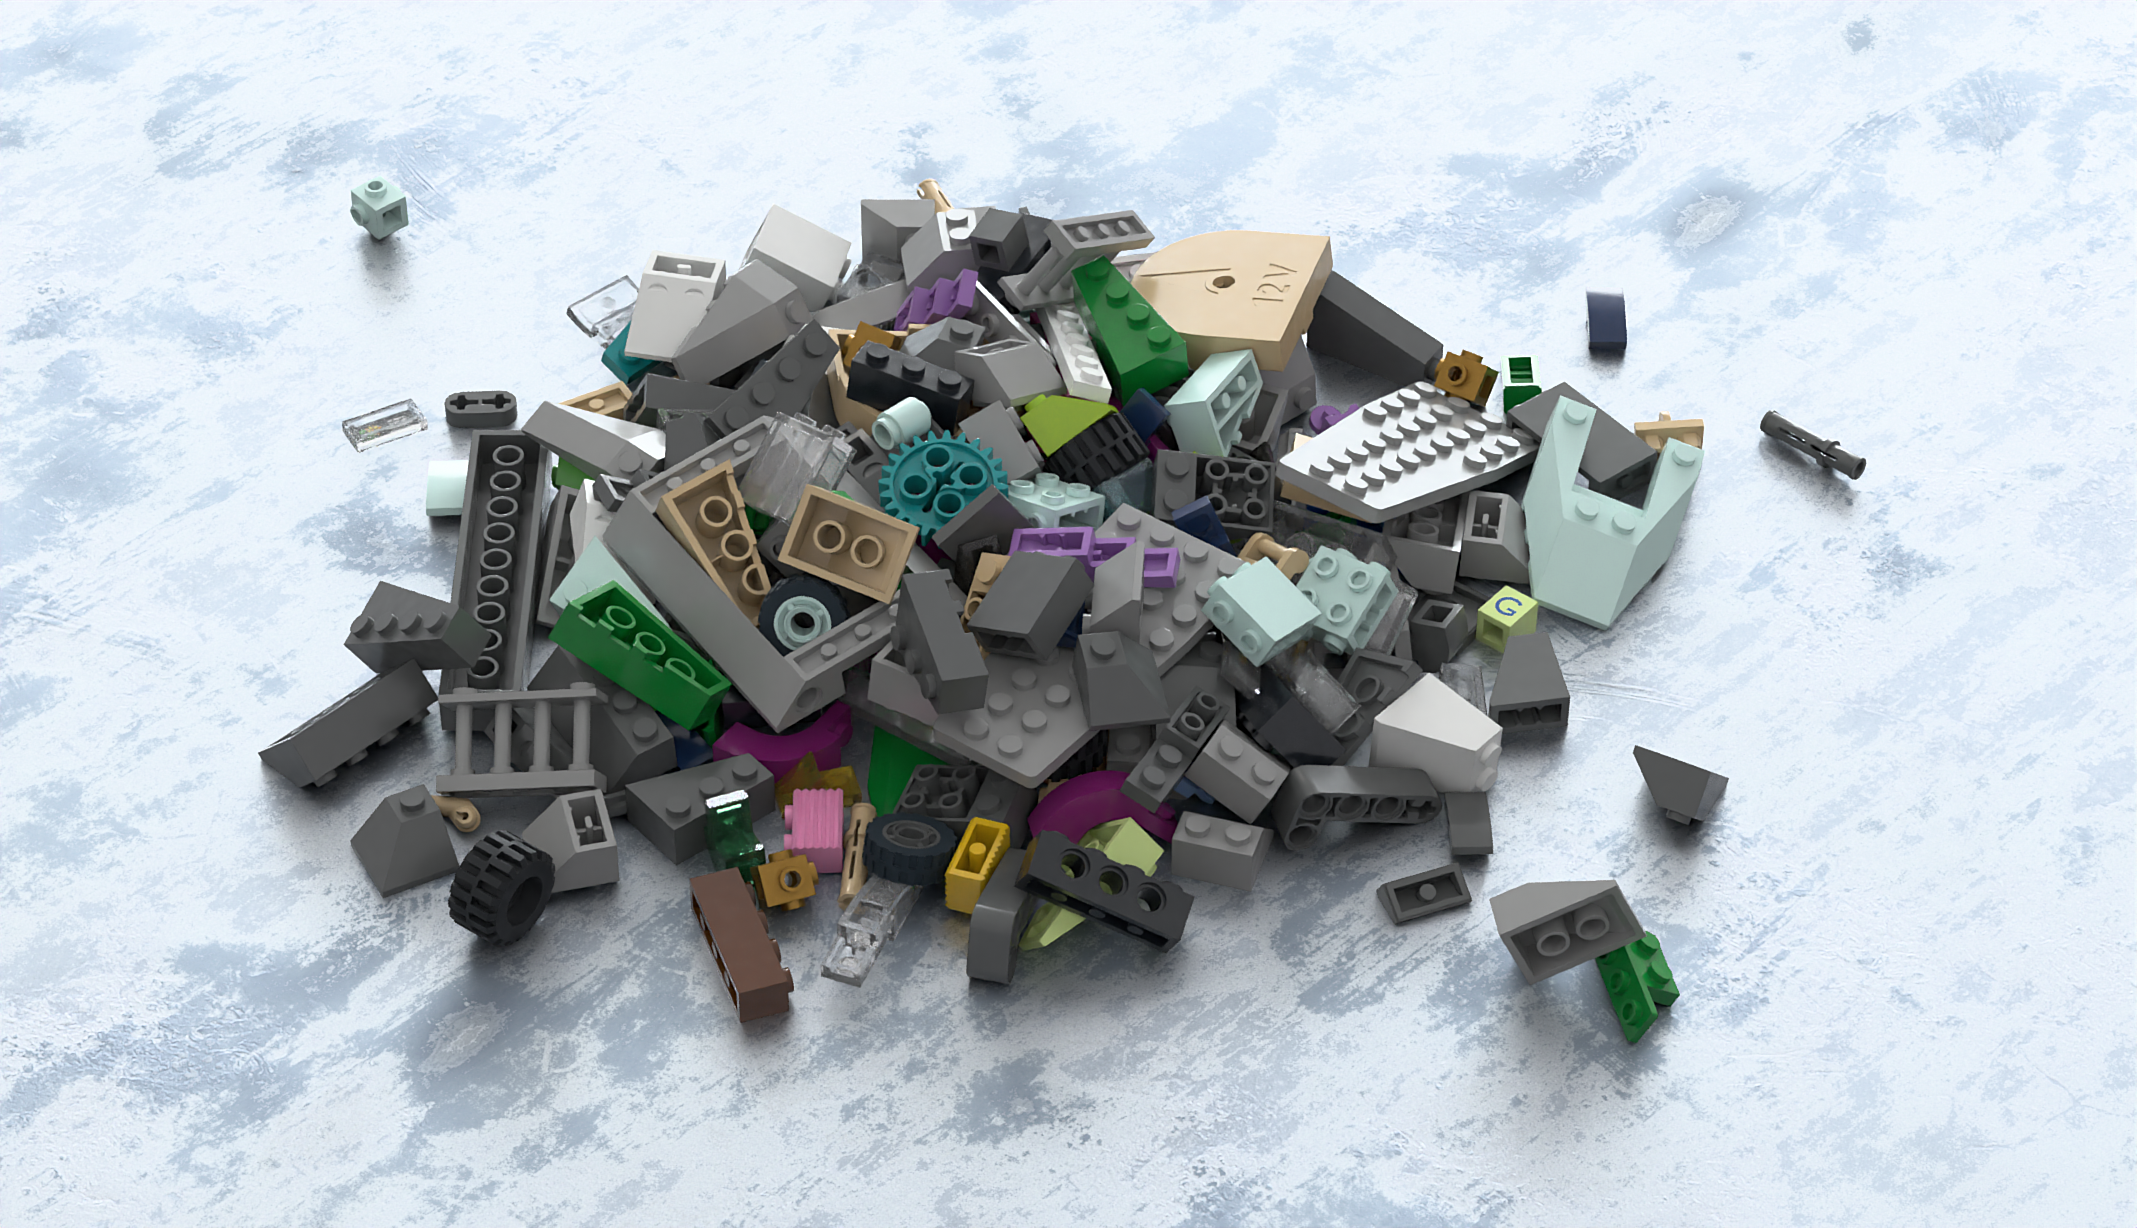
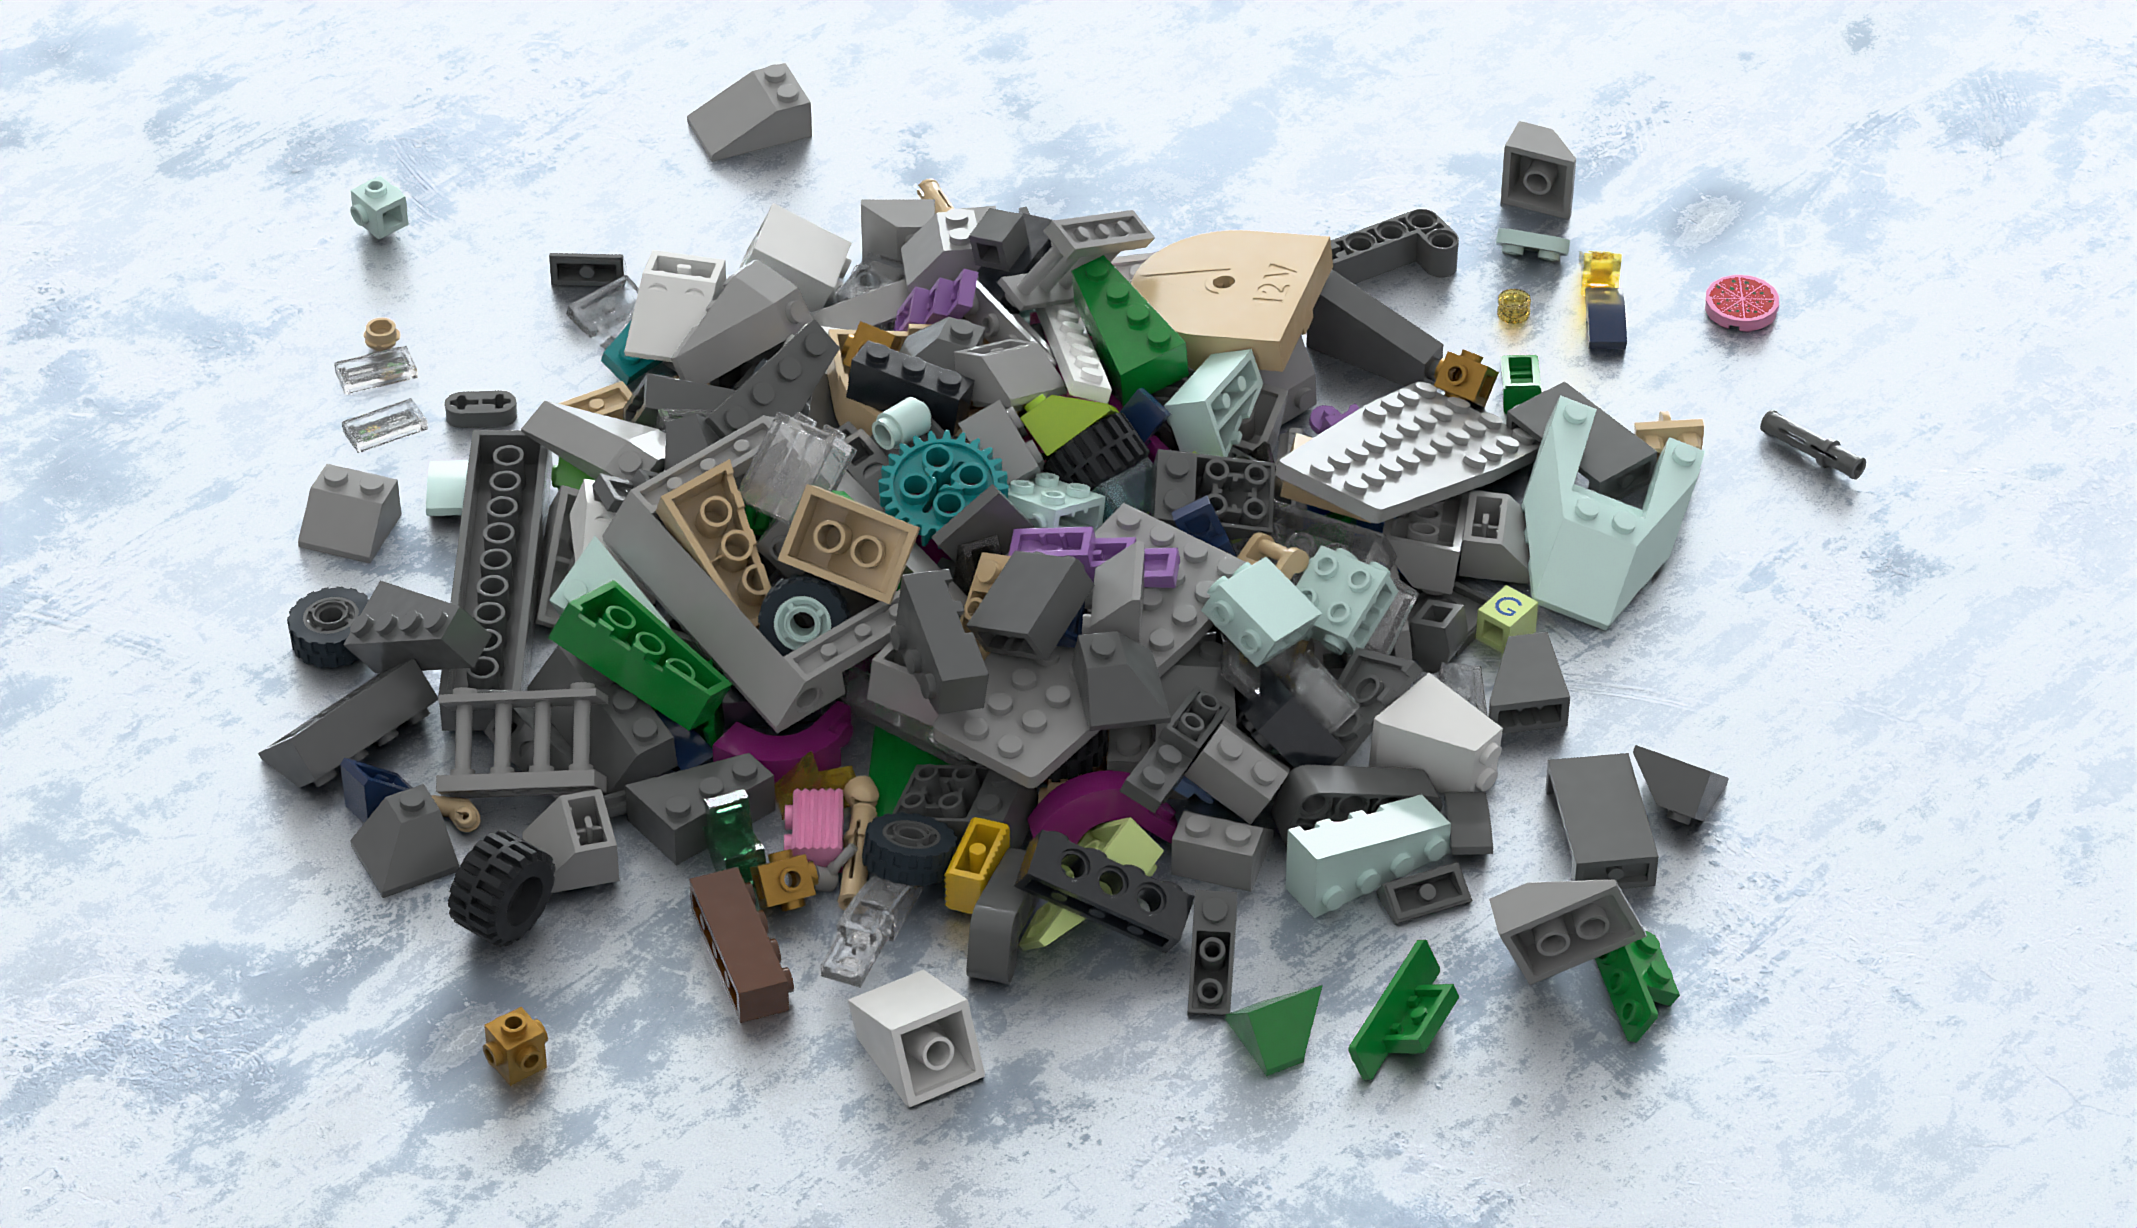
none -> black wheel [287,586,369,668]
none -> light grey slope [298,463,402,563]
none -> clear tile [334,345,418,395]
none -> dark blue slope [340,758,413,823]
none -> tan plate [363,317,401,352]
none -> pearl gold brick [483,1007,548,1086]
none -> dark grey slope [549,253,627,287]
none -> light grey slope [687,62,812,162]
none -> light grey hand [814,843,858,892]
none -> tan hinge [843,776,879,807]
none -> white slope [848,969,985,1108]
none -> dark grey slope [1187,890,1237,1016]
none -> green slope [1226,985,1323,1076]
none -> light aqua wedge [1285,794,1451,918]
none -> dark grey beam [1331,208,1459,284]
none -> green bracket [1348,939,1459,1080]
none -> light aqua plate [1496,228,1570,262]
none -> clear yellow bush [1497,289,1531,324]
none -> light grey slope [1500,121,1576,220]
none -> dark grey panel [1545,753,1659,889]
none -> clear yellow slope [1579,251,1622,296]
none -> tile [1705,275,1779,332]

